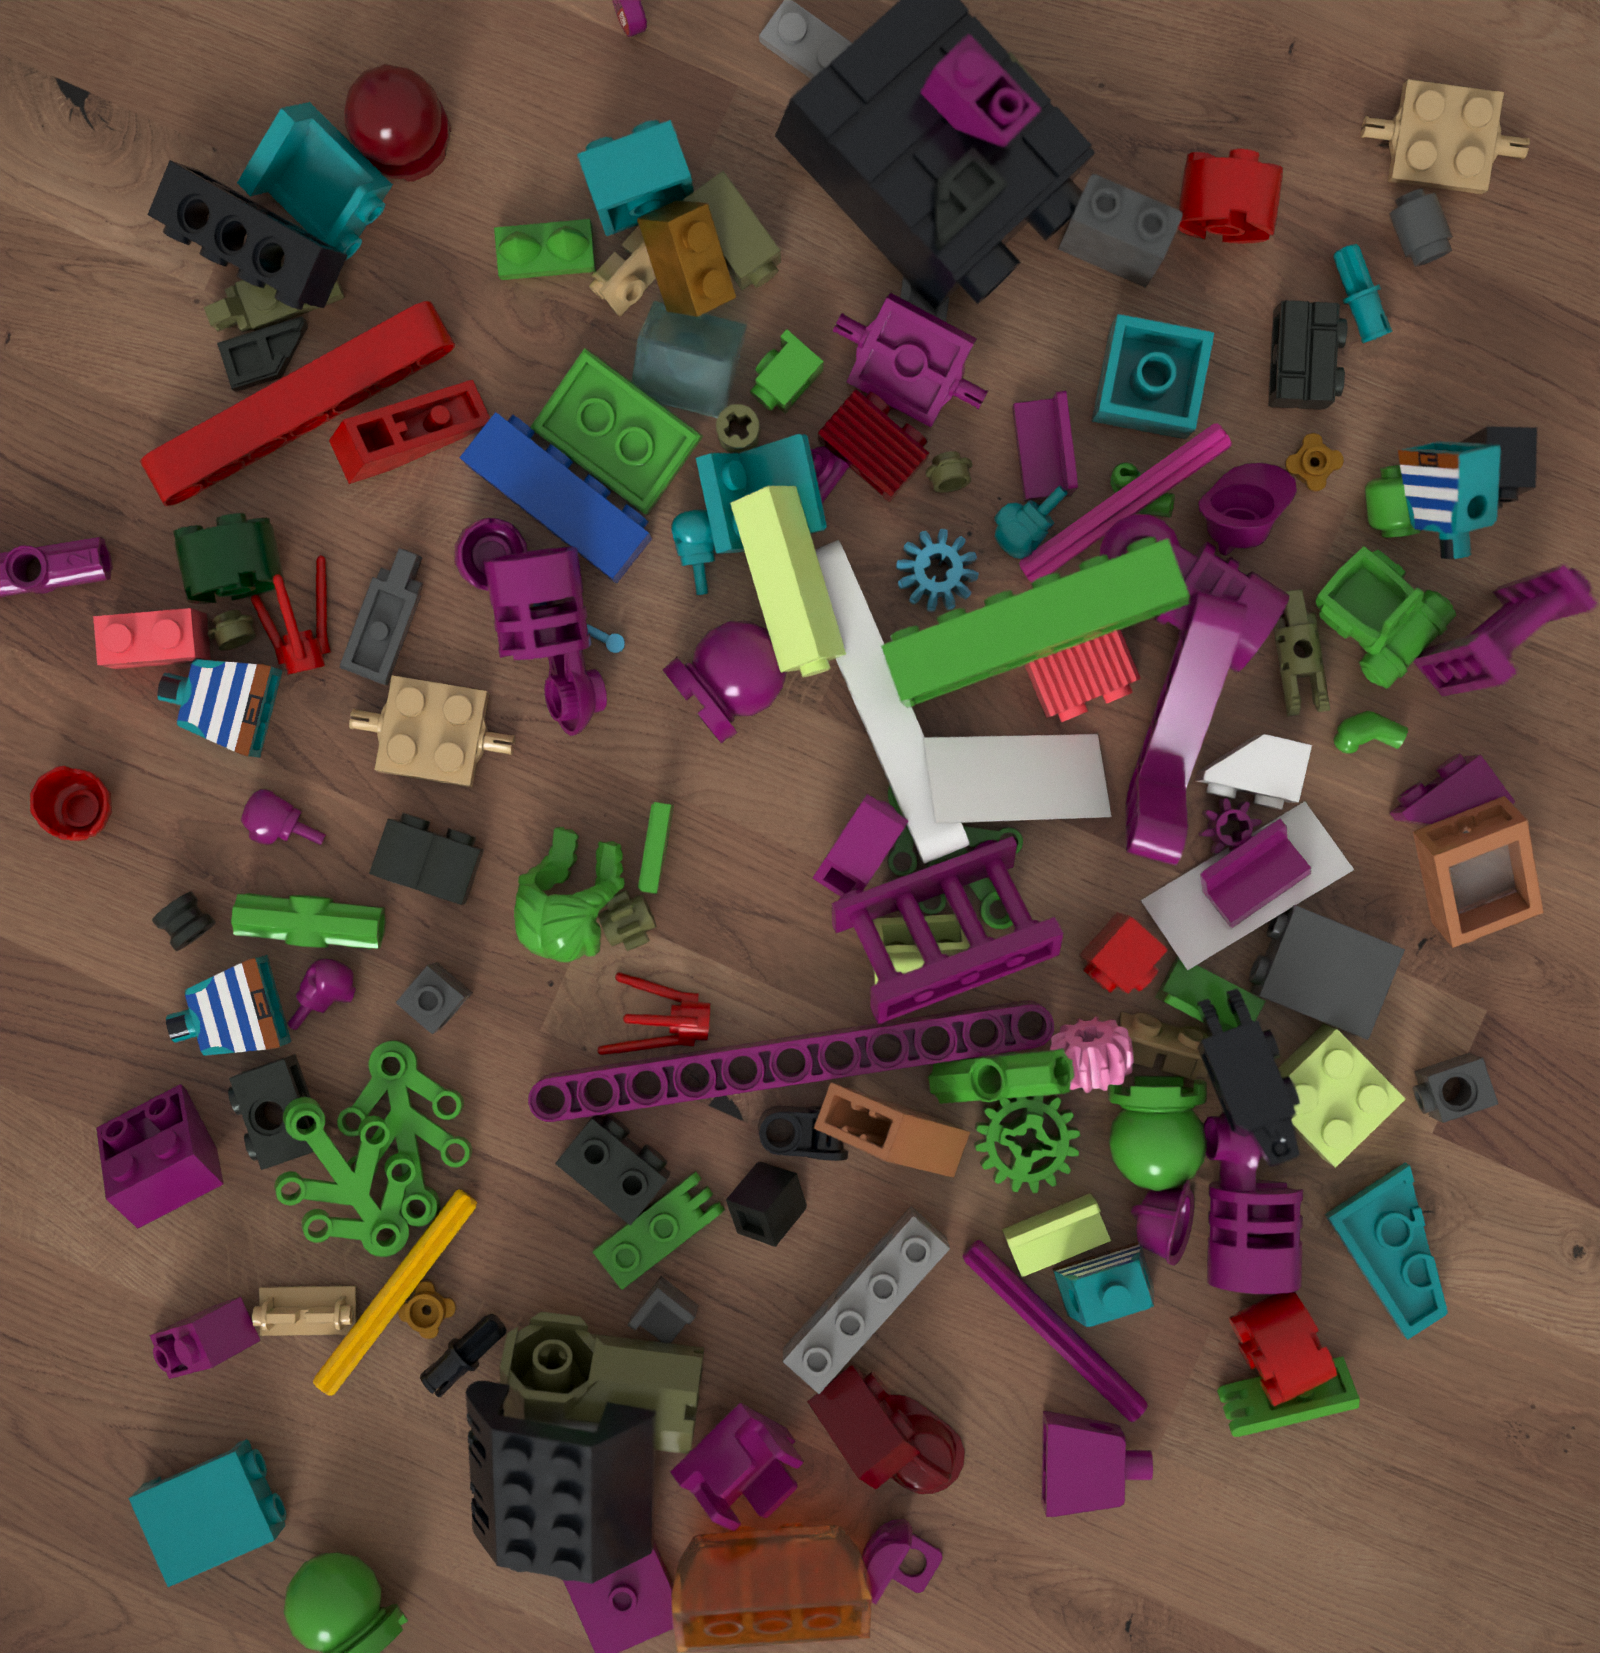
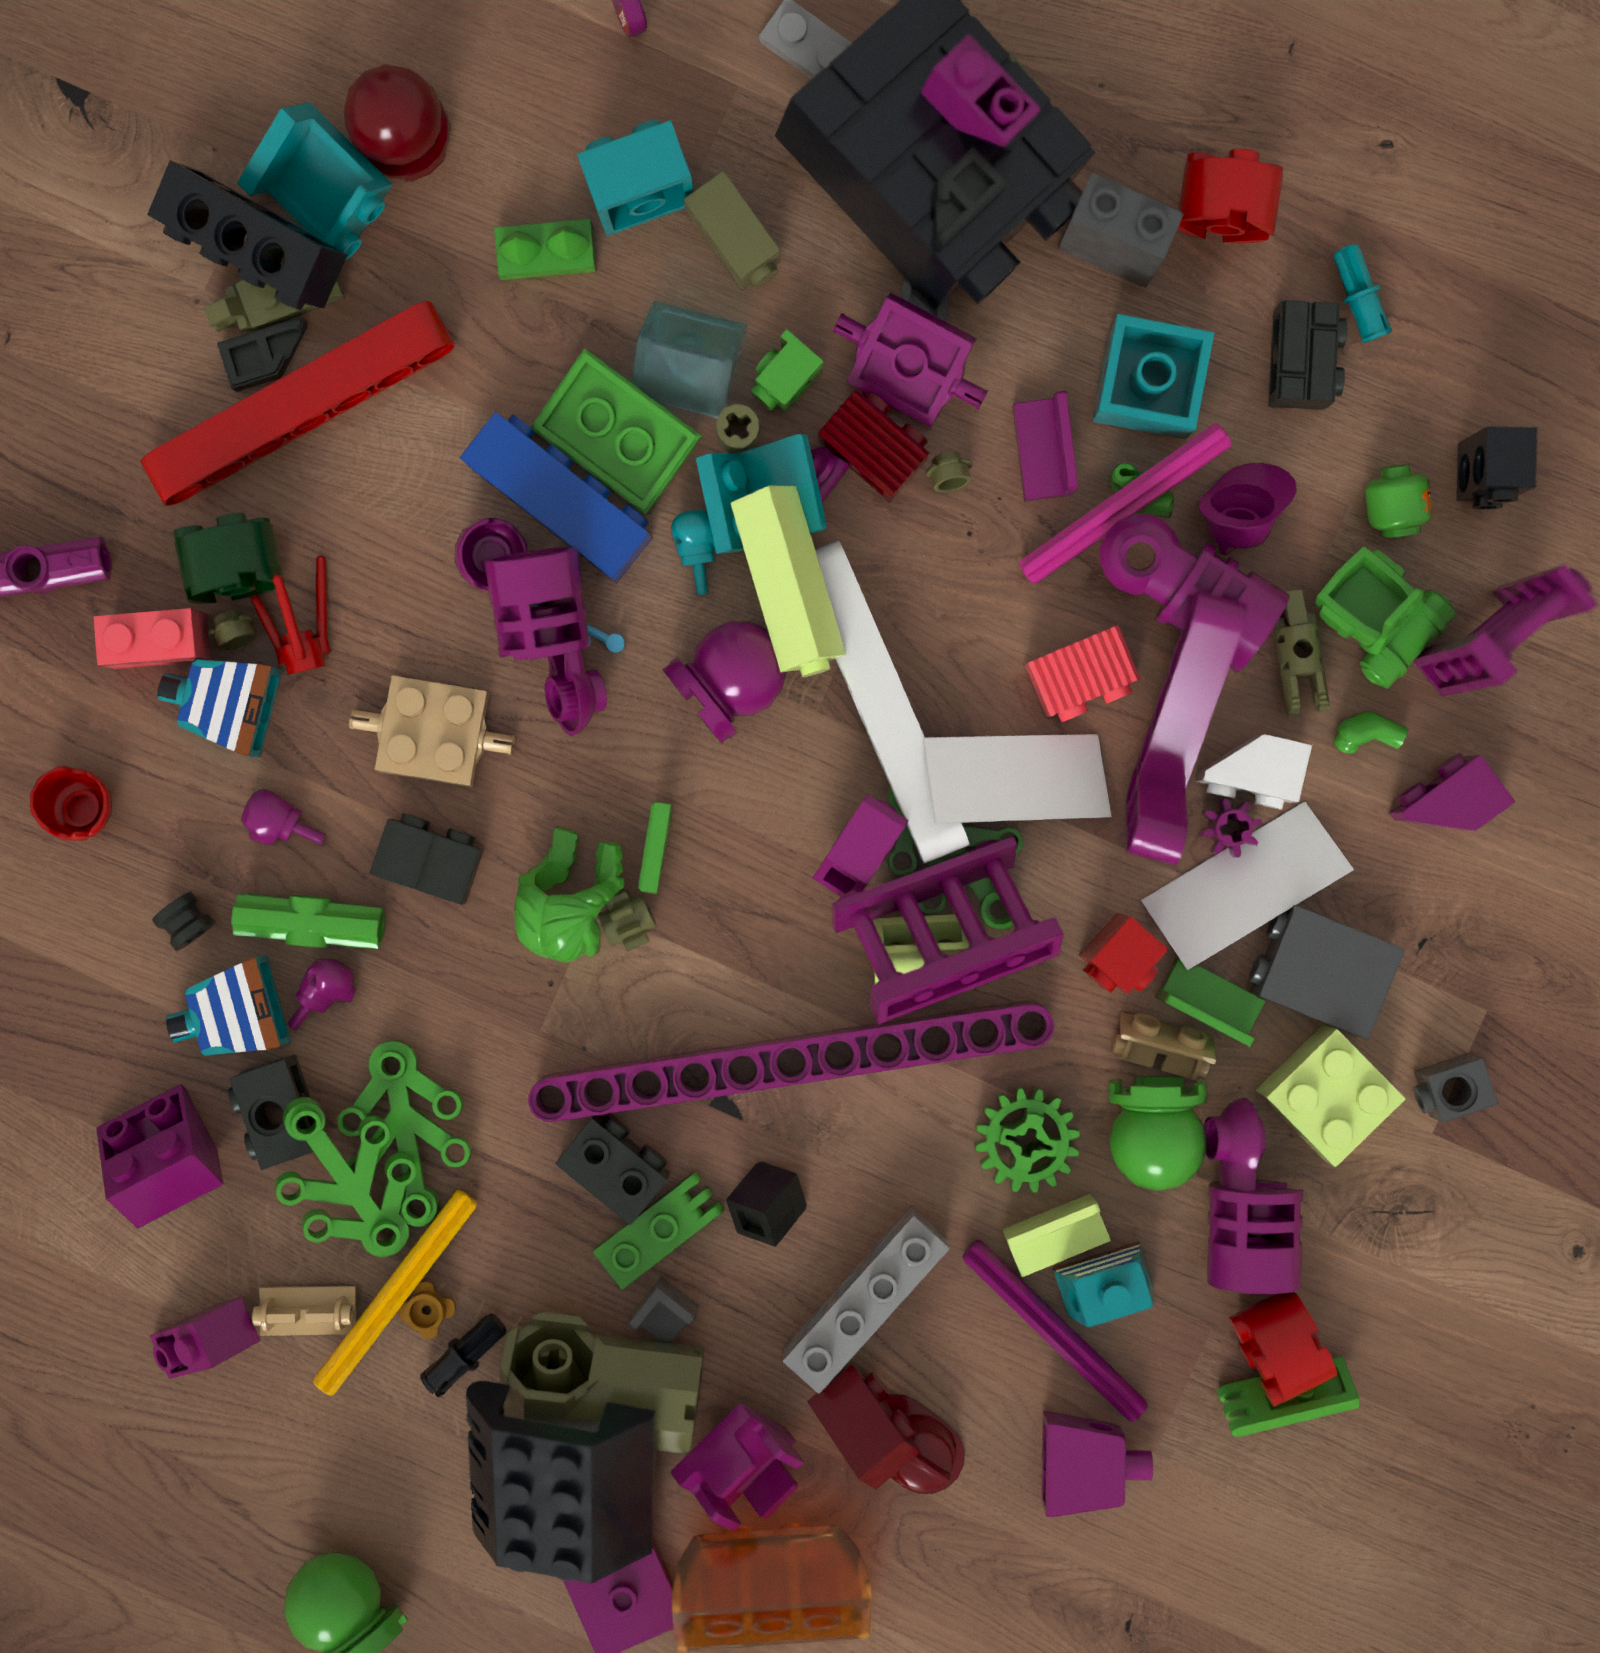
teal panel [128,1439,286,1587] -> none
red slope [329,379,490,484] -> none
dark grey hinge [339,548,423,685] -> none
dark grey brick [395,962,473,1035] -> none
tan hinge [589,226,656,317] -> none
red plant [597,972,710,1055] -> none
pearl gold brick [637,200,736,317] -> none
black piece [758,1105,849,1161] -> none
nougat slope [814,1082,970,1178] -> none
magenta piece [859,1519,943,1604] -> none
bright green brick [881,537,1189,708] -> none
medium azure gear [896,529,979,612] -> none
bright green piece [928,1049,1075,1104] -> none
teal piece [994,485,1068,559] -> none
bright pink gear [1050,1017,1134,1093] -> none
magenta piece [1131,1180,1194,1266] -> none
black hinge [1197,988,1300,1167] -> none
magenta panel [1200,819,1311,929] -> none
pearl gold plate [1285,433,1344,492] -> none
teal wing [1324,1163,1448,1340] -> none
tan plate [1361,79,1530,194] -> none
dark grey brick [1389,188,1453,267] -> none
torso [1398,441,1500,559] -> none
nougat window [1413,796,1544,948] -> none

